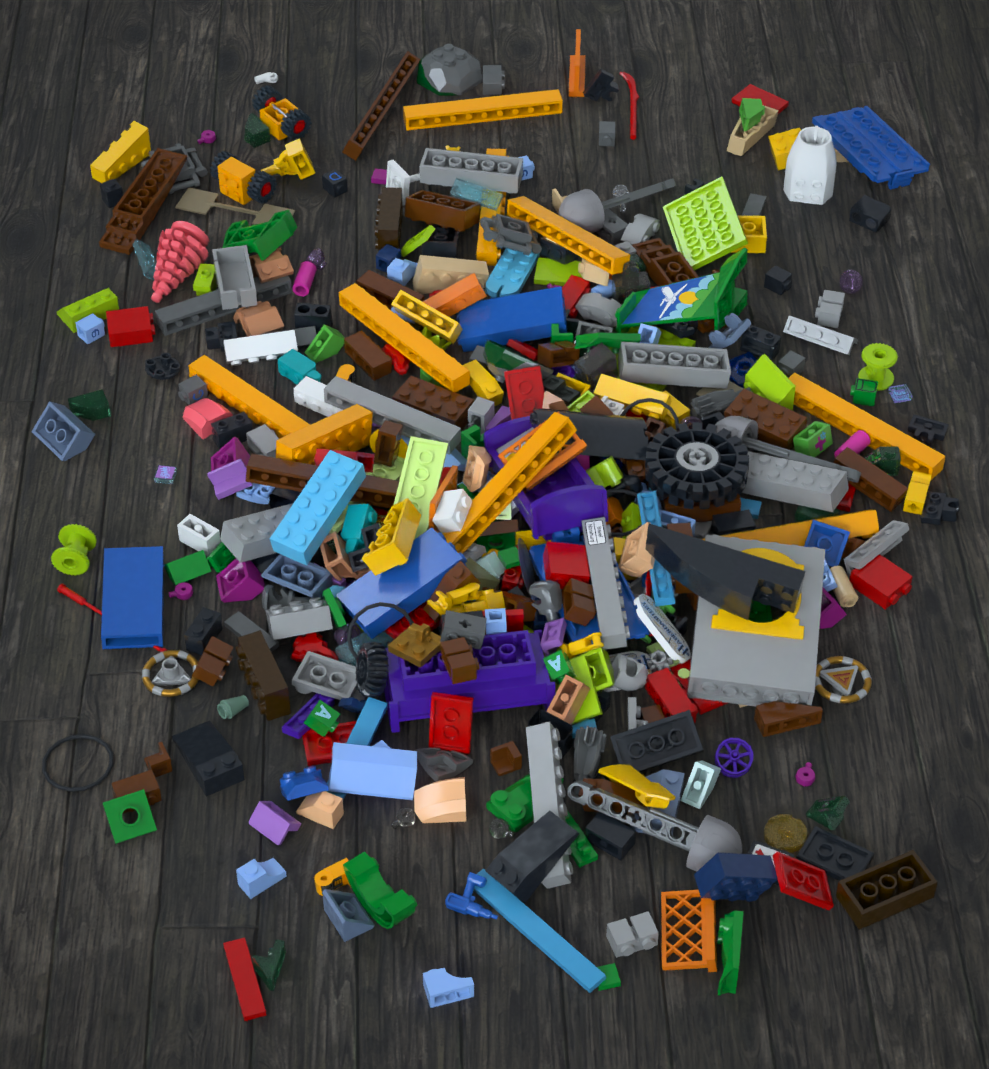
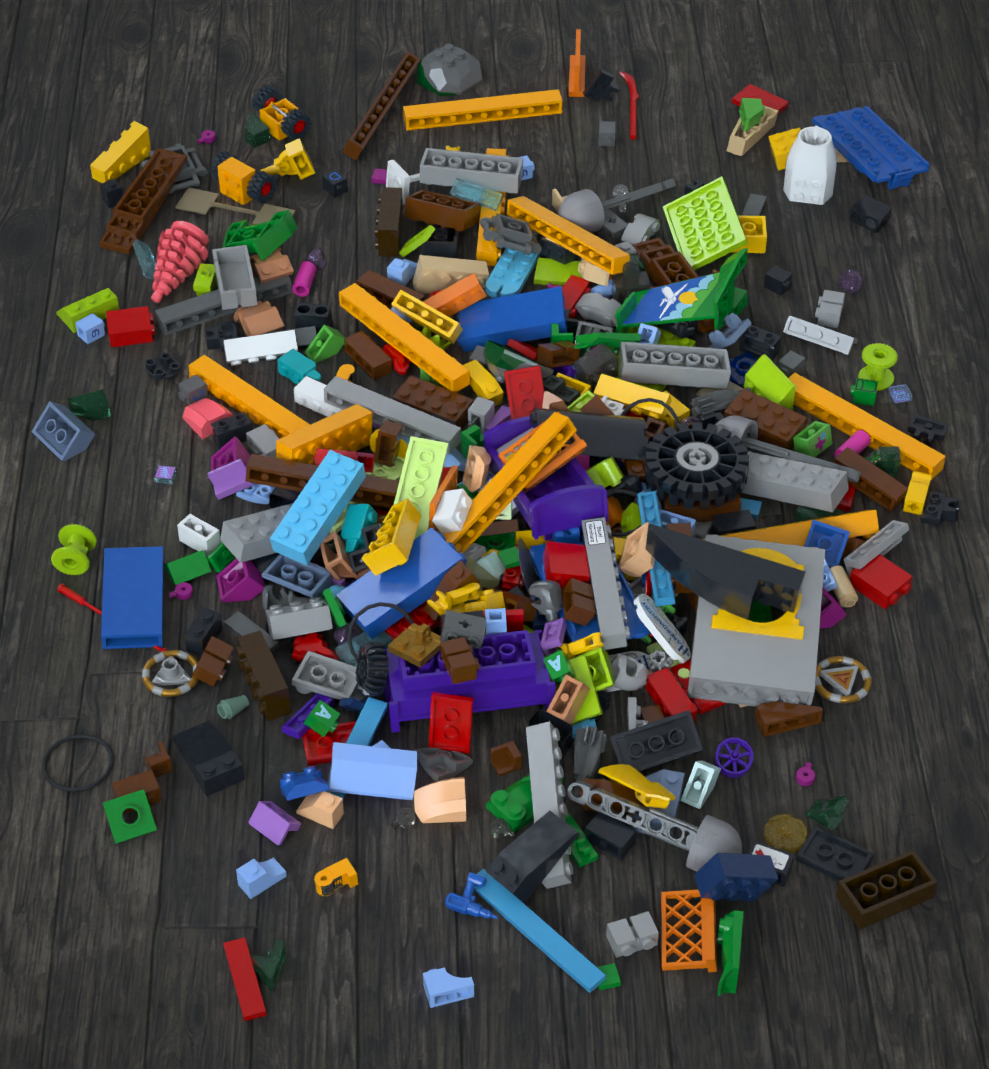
white arm [254,72,278,84] -> none
sand blue slope [322,889,375,942] -> none
green brick [343,851,417,929] -> none
dark blue brick [376,244,401,273] -> none
dark grey brick [483,65,505,96] -> none
red tile [772,851,834,911] -> none

